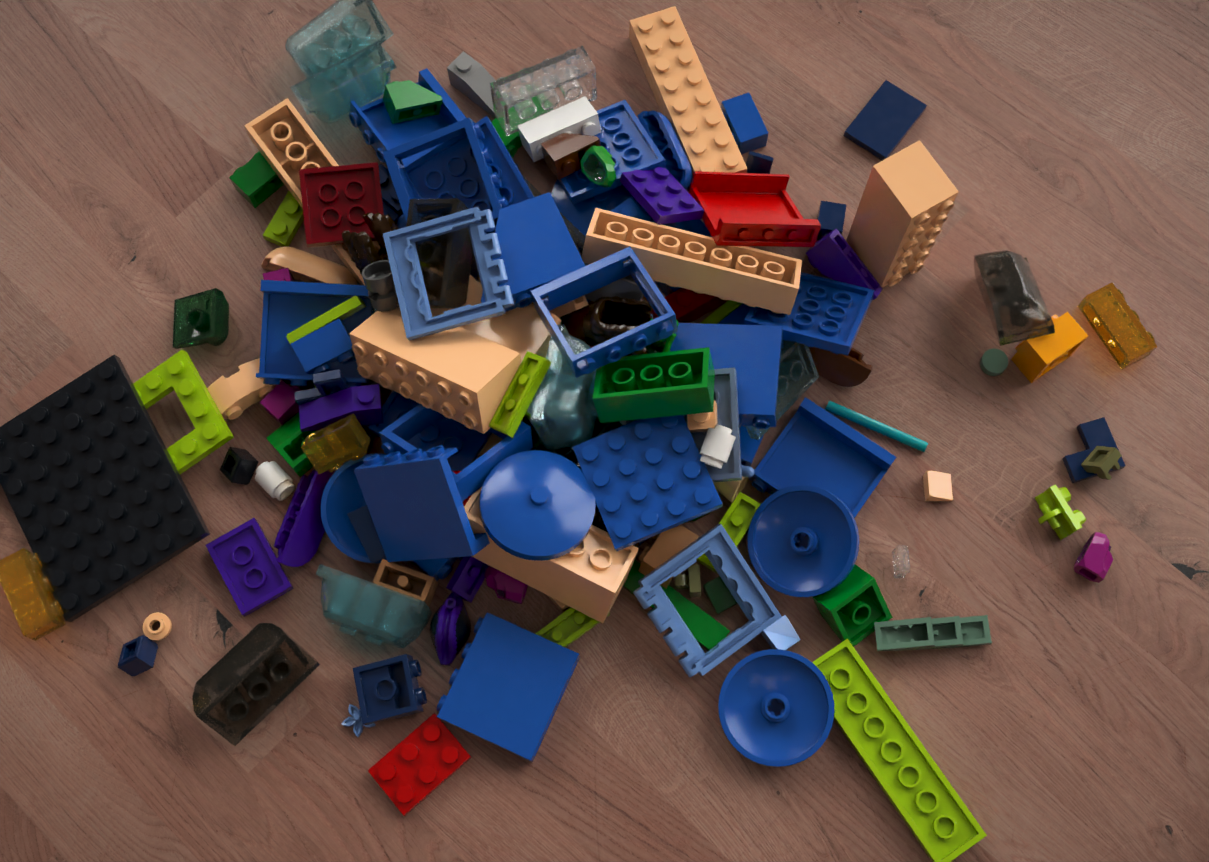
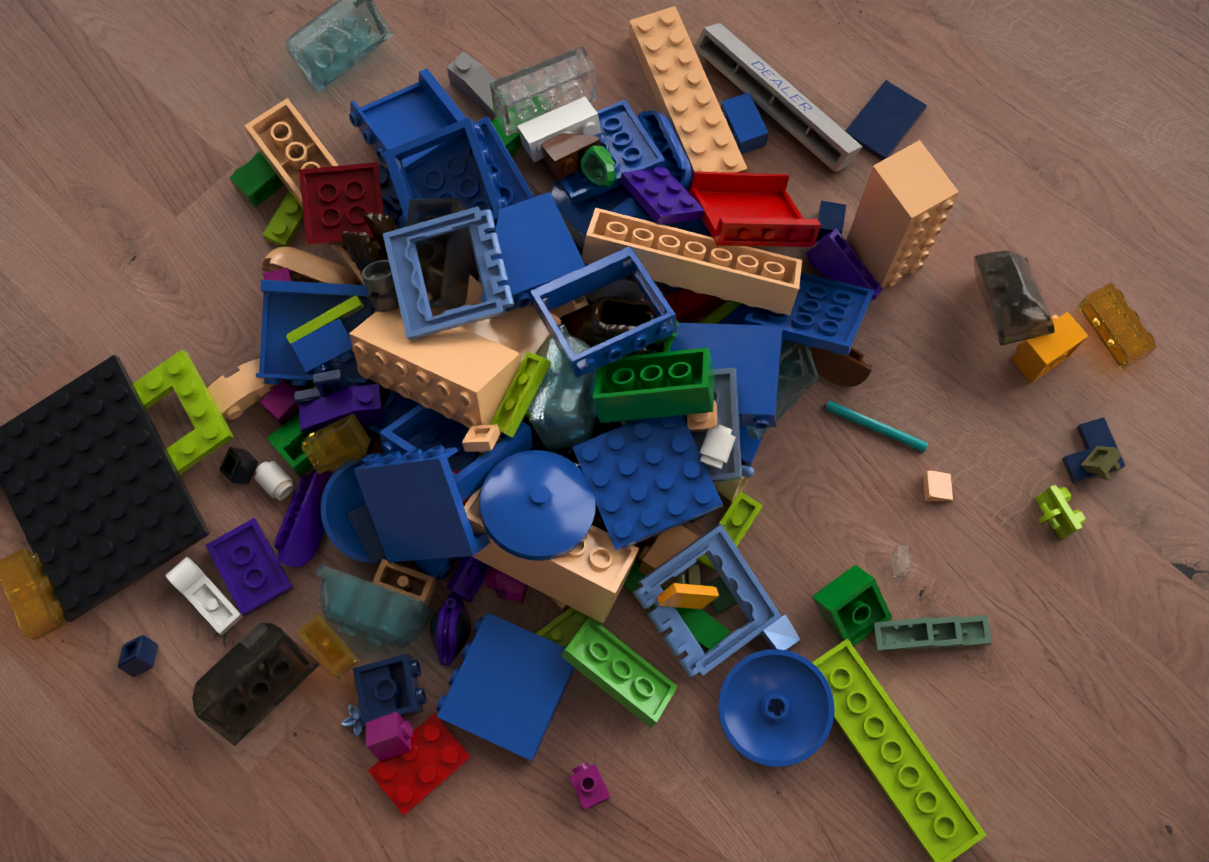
light nougat plate [143,612,172,641] -> none
clear green slope [173,288,229,349] -> none
clear light blue windscreen [290,41,396,124] -> none
green slope [382,80,443,124] -> none
dark blue slope [746,151,774,174] -> none
blue dish [747,485,859,597] -> none
blue panel [749,397,896,518] -> none
sand green tile [980,348,1008,376] -> none
magenta rock [1074,532,1113,583] -> none
none -> white plate [165,556,243,636]
none -> clear yellow brick [296,613,360,679]
none -> magenta brick [366,712,413,761]
none -> light nougat plate [462,424,501,452]
none -> bright green plate [560,617,678,728]
none -> magenta brick [569,762,611,811]
none -> light orange tile [657,583,719,609]
none -> light grey brick [694,23,863,172]

